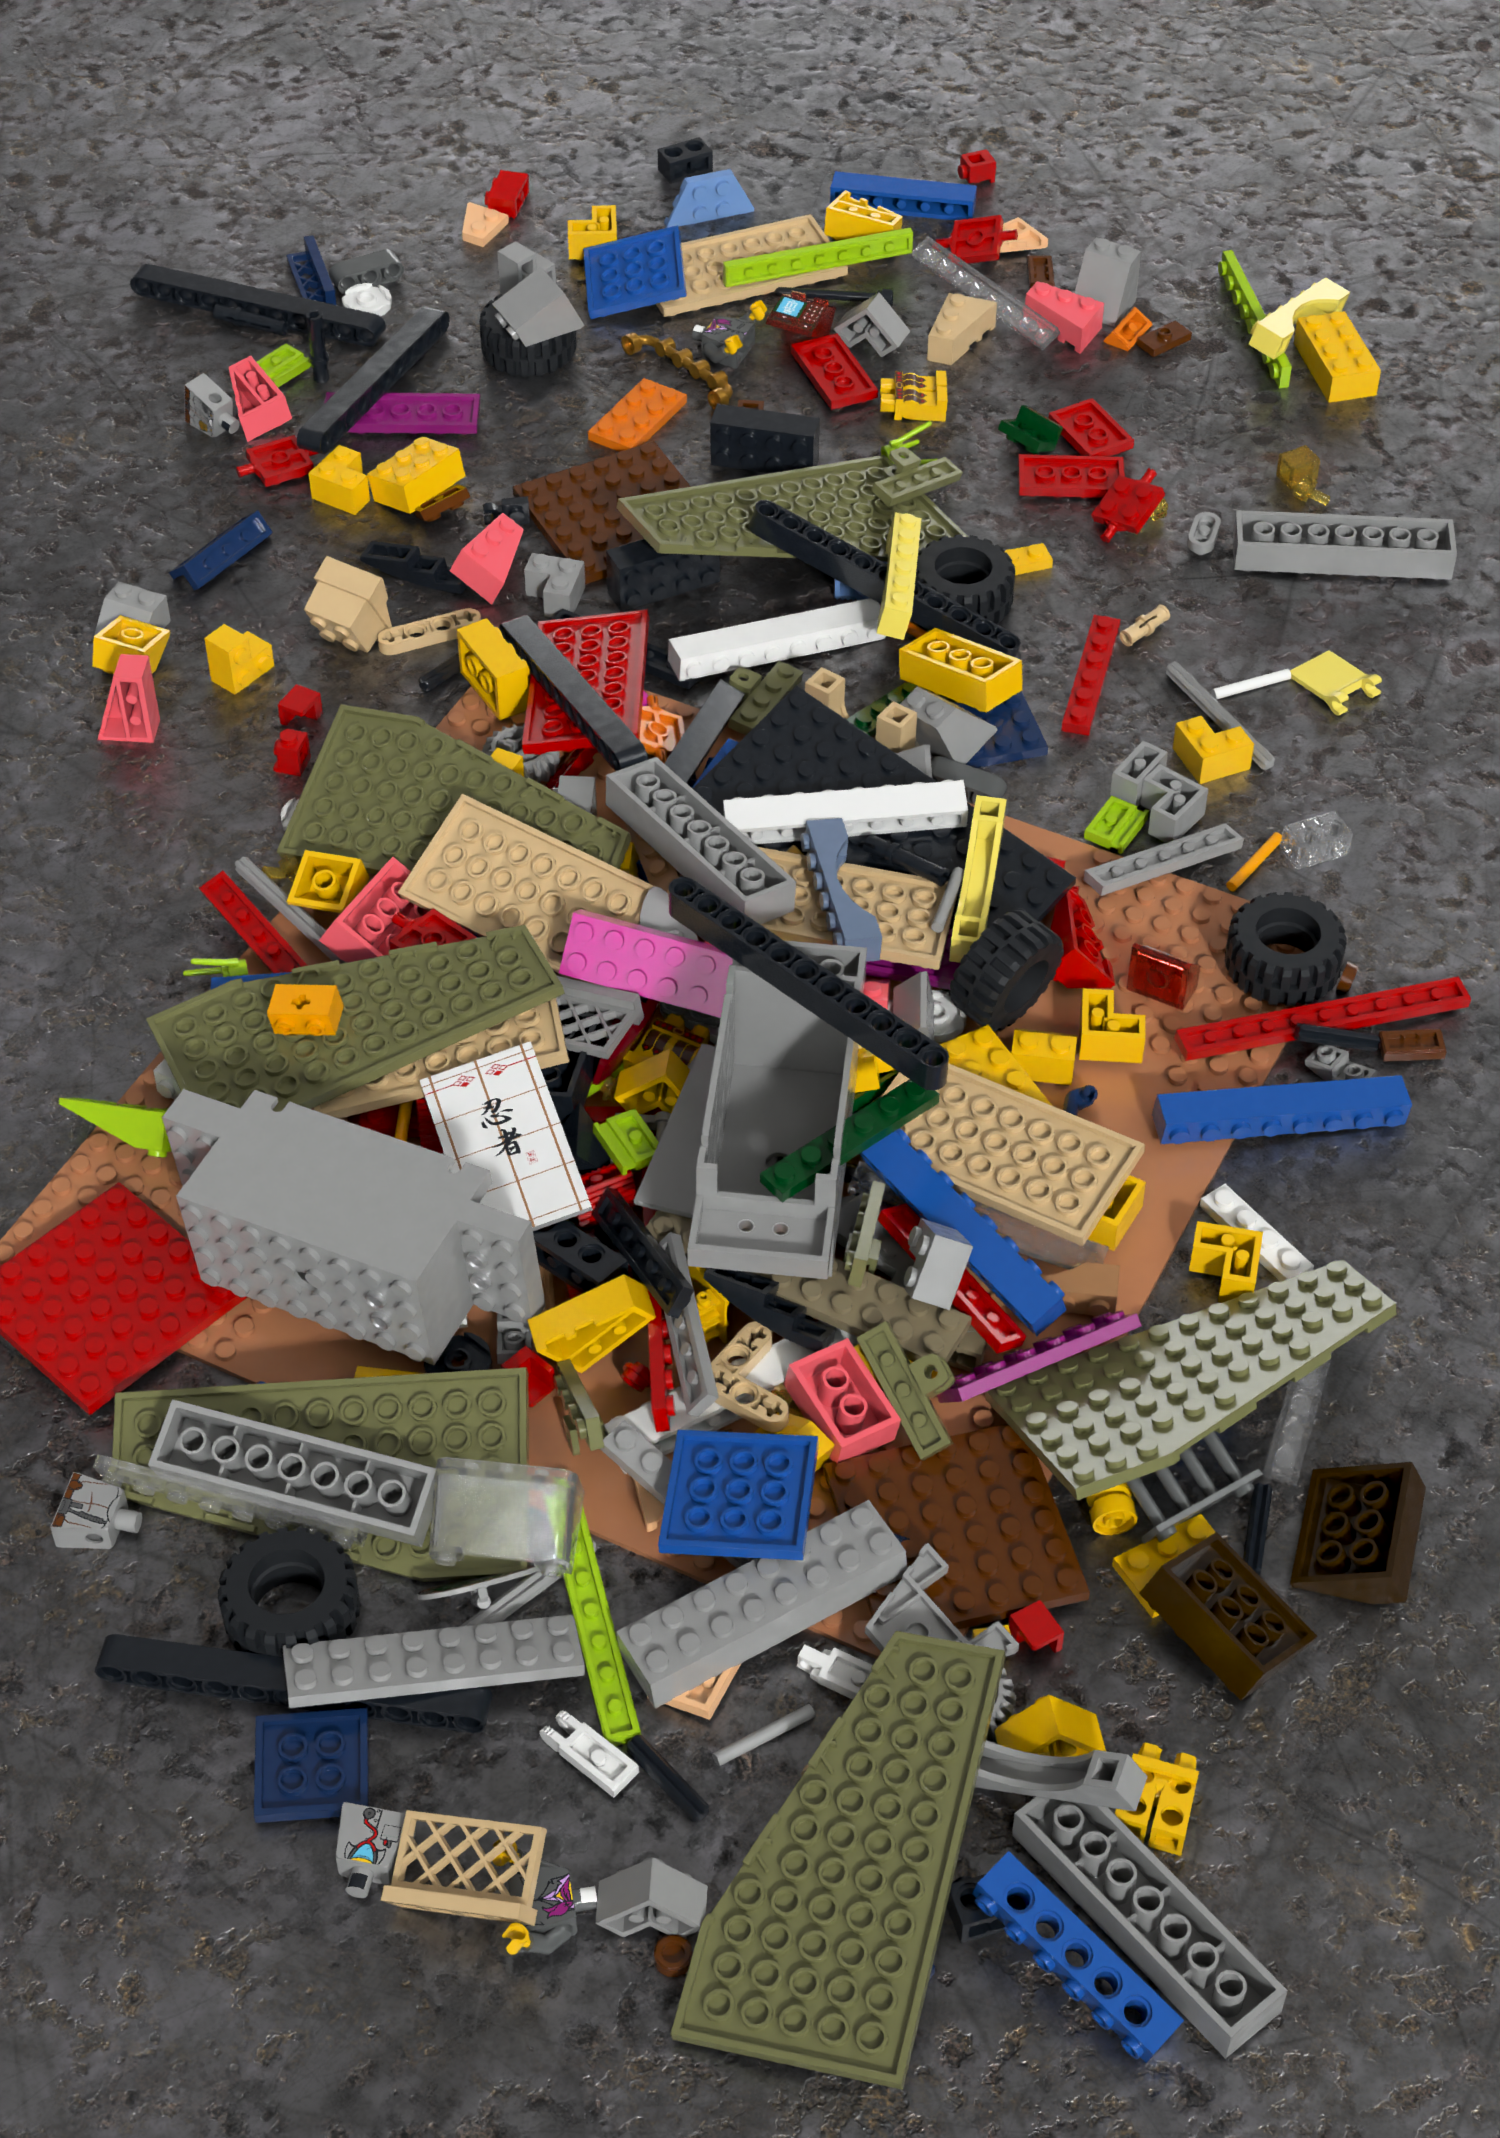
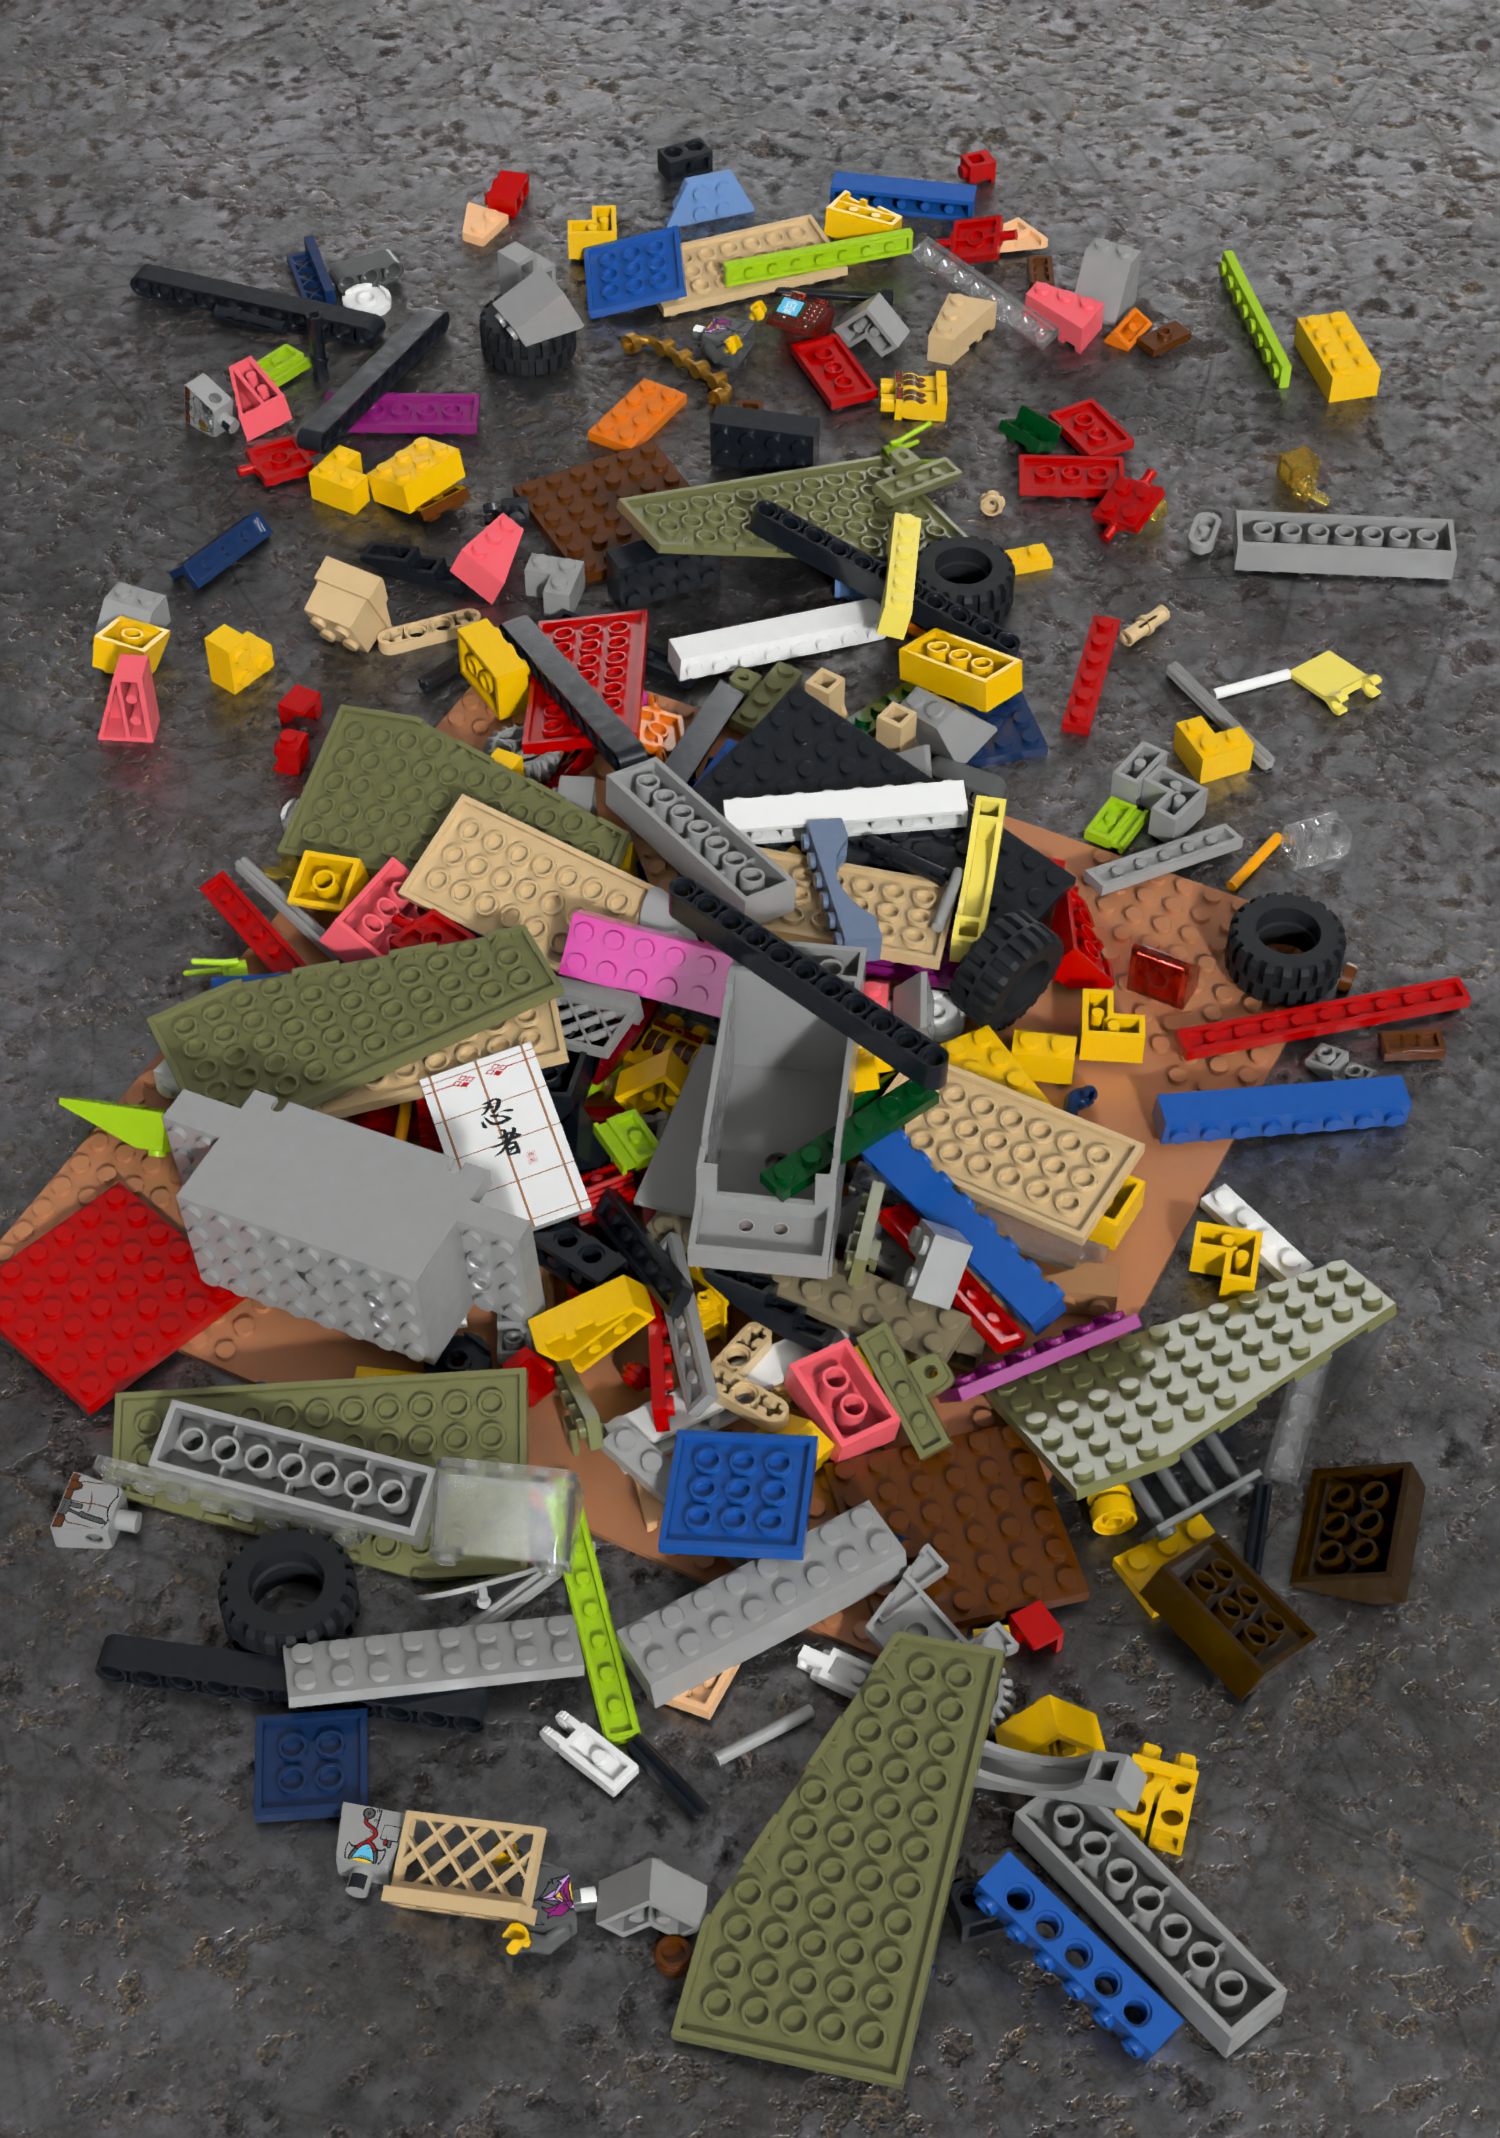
light orange brick [267,984,344,1036] -> none
light yellow arch [1249,277,1350,360] -> none
black axle [1293,1023,1381,1052] -> none
none -> tan plate [979,490,1005,516]

